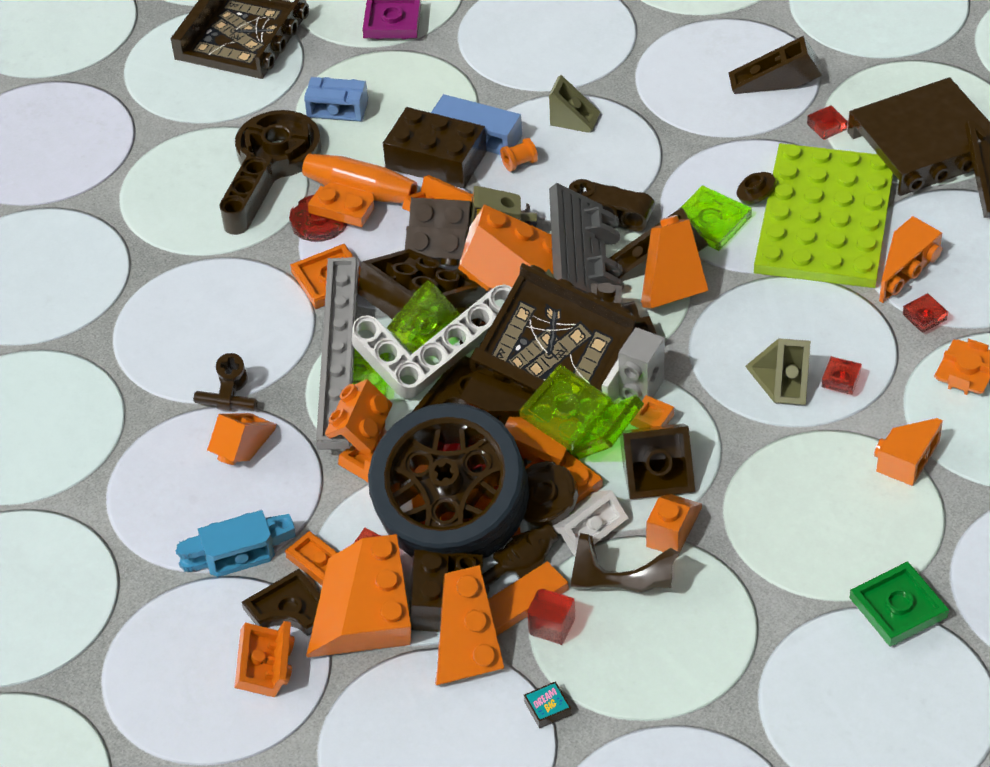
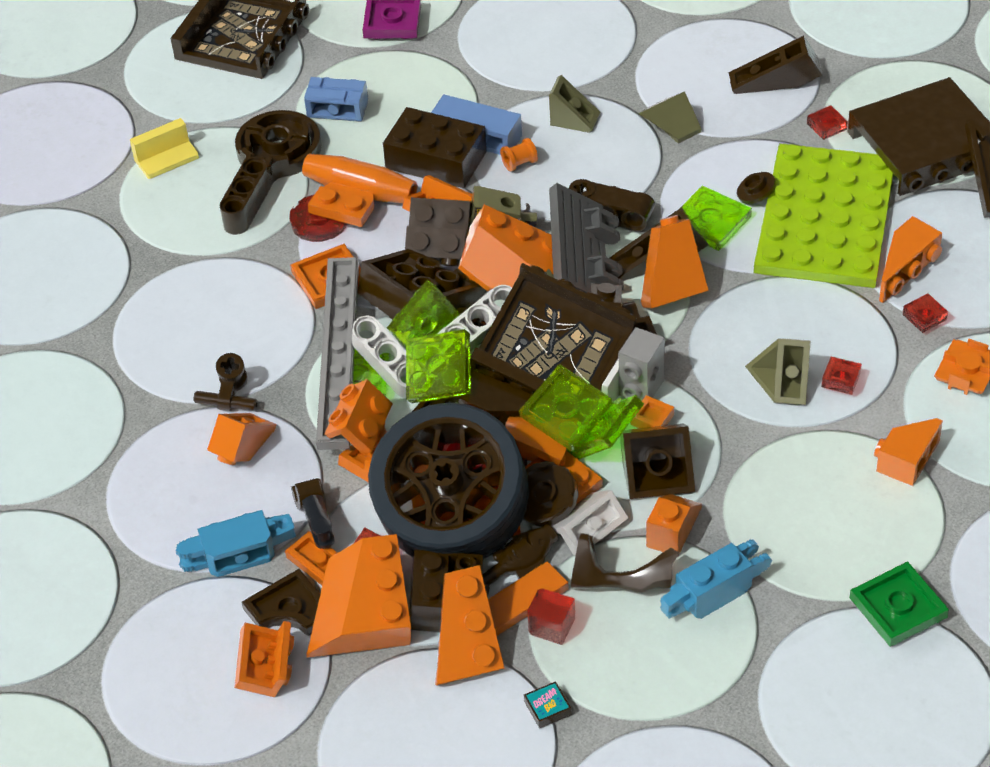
none -> light yellow panel [129,118,199,179]
none -> black piece [291,478,335,549]
none -> clear neon green plate [406,329,471,403]
none -> olive slope [638,91,701,144]
none -> dark azure hinge [660,539,772,619]

